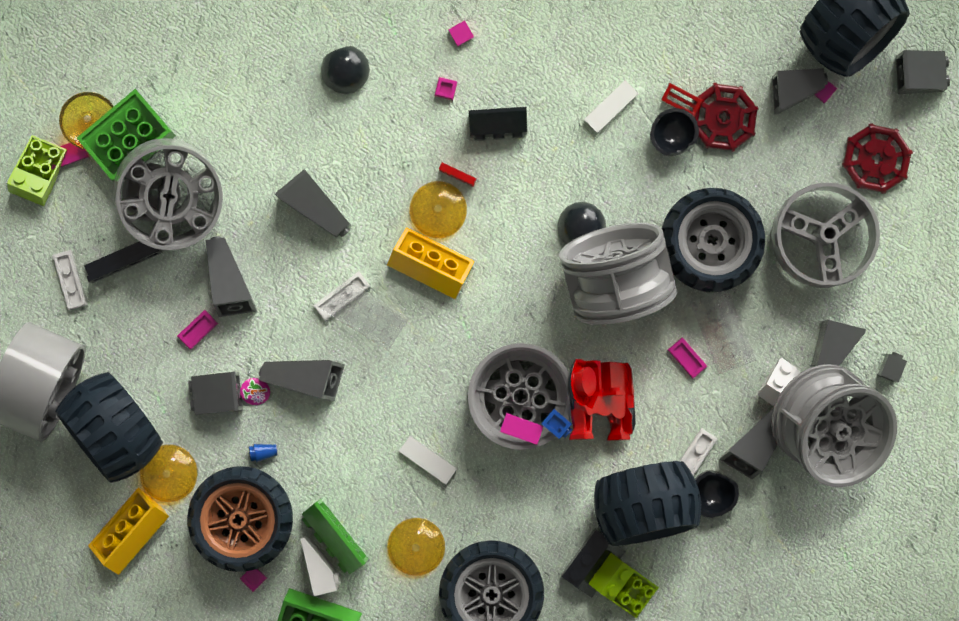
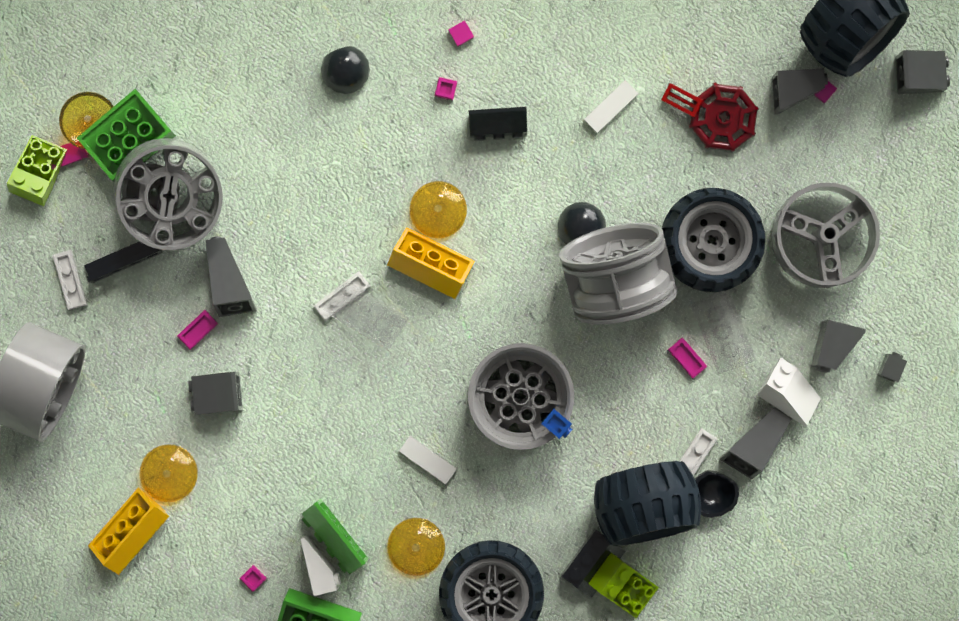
black wheel [55,372,163,483] -> none
wheel [187,466,293,572] -> none
sticker [240,378,270,405] -> none
blue cone [249,444,278,463] -> none
dark grey slope [259,360,345,401] -> none
dark grey slope [275,169,351,237] -> none
red tile [439,162,477,187] -> none
dark pink tile [500,413,544,445] -> none
red animal [567,359,636,441] -> none
black cylinder [650,108,699,156] -> none
light grey wheel [772,364,897,487] -> none
dark red plate [842,123,913,194] -> none

